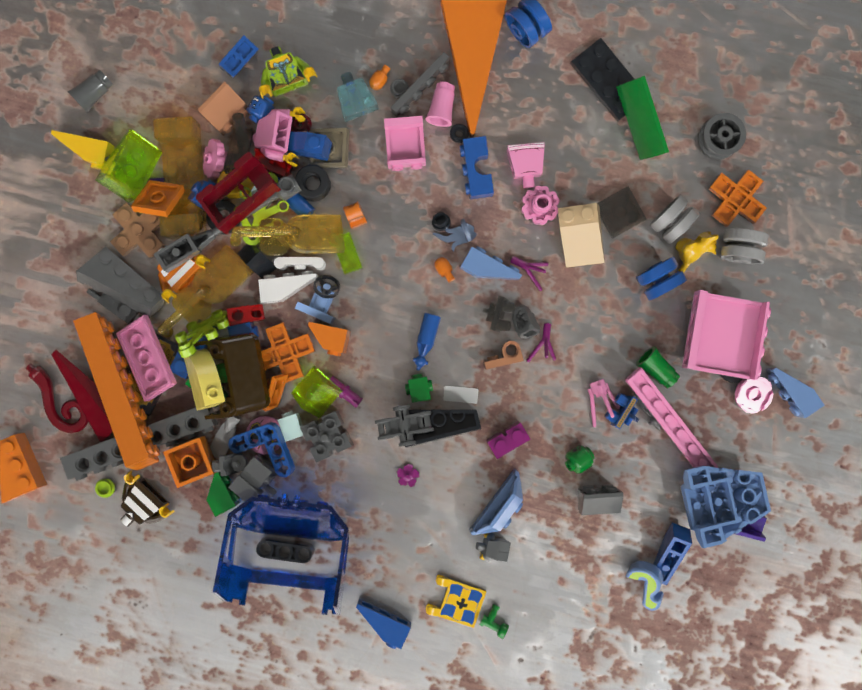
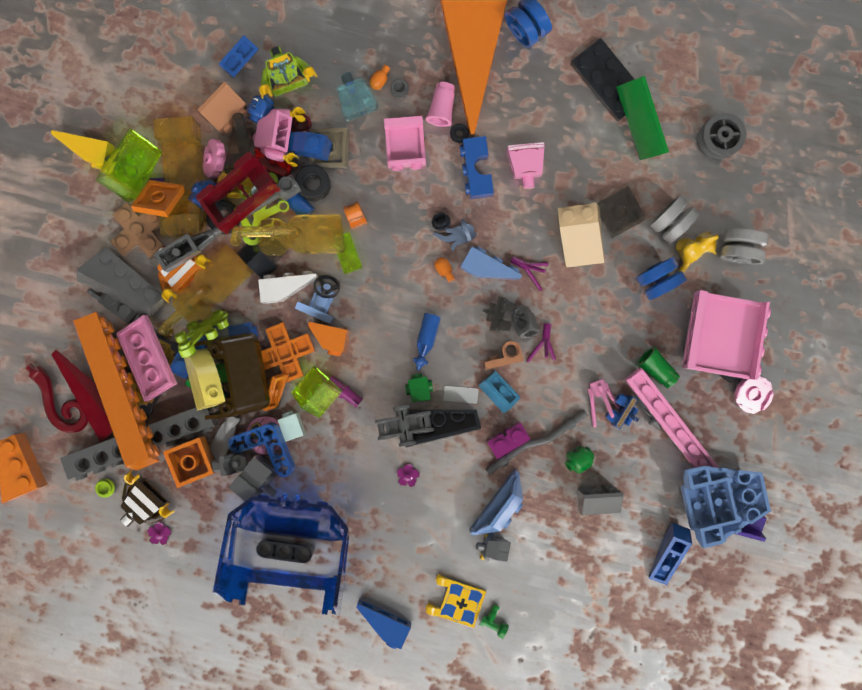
dark grey plant [67,70,113,113] -> none
green slope [206,472,240,517] -> none
red leg [227,304,265,326] -> none
white plate [274,257,326,271] -> none
dark grey brick [300,410,354,463] -> none
dark grey plate [391,52,450,117] -> none
bright pink plant [521,186,560,225] -> none
medium blue animal [626,561,664,611] -> none
orange plate [708,169,767,227] -> none
medium blue slope [766,368,825,418] -> none
none -> magenta plant [147,522,171,545]
none -> dark azure slope [479,370,521,413]
none -> dark grey bar [486,409,588,475]

